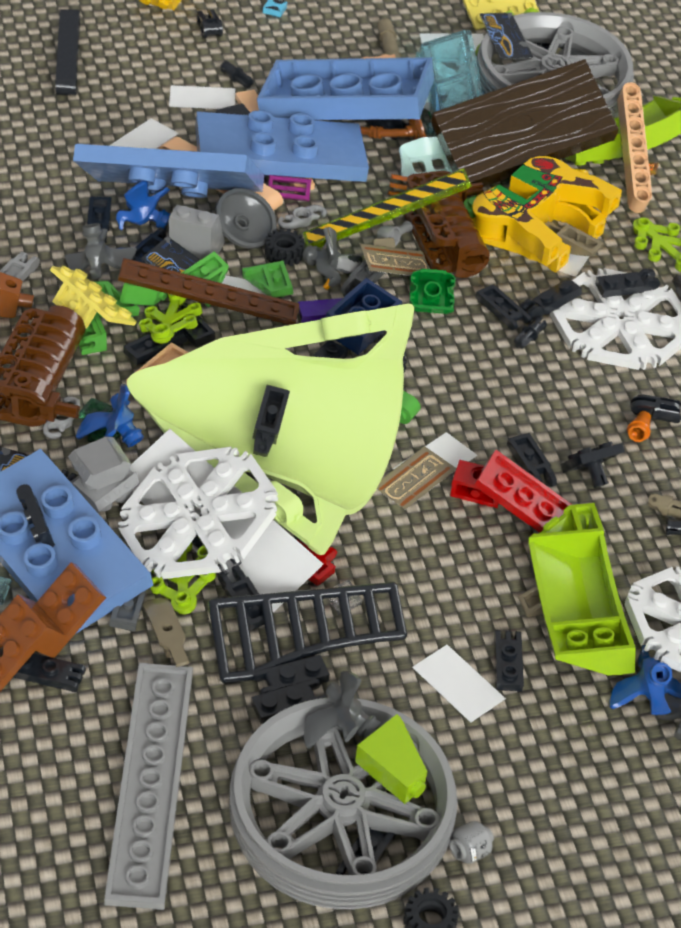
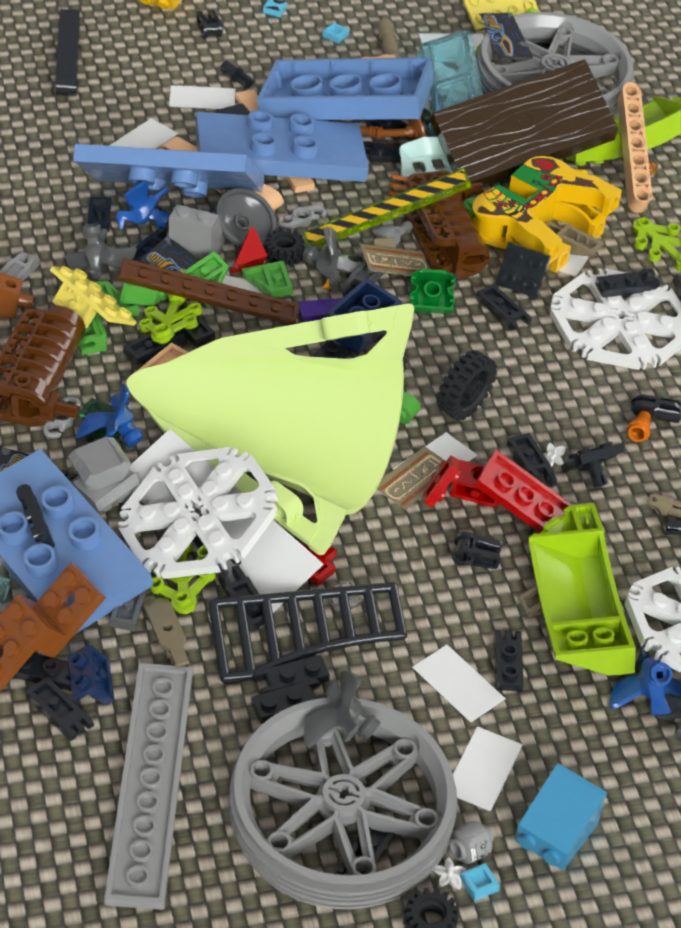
black hinge [253,385,290,457] -> none
magenta tile [268,175,311,202] -> none
lime slope [355,714,427,804] -> none
black axle [514,316,547,349] -> none
black hinge [519,278,582,320] -> none
none -> black hinge [25,676,94,741]
none -> dark blue bracket [68,644,115,705]
none -> red slope [230,227,267,274]
none -> medium azure tile [322,23,349,43]
none -> black hinge [363,142,403,163]
none -> red hinge [423,455,461,508]
none -> white plant [433,857,467,889]
none -> black wheel [436,350,497,421]
none -> black piece [452,531,502,569]
none -> white sticker [453,726,523,812]
none -> medium azure tile [460,863,500,901]
none -> black plate [495,242,552,298]
none -> dark azure slope [515,763,607,871]
none -> white plant [543,442,566,467]

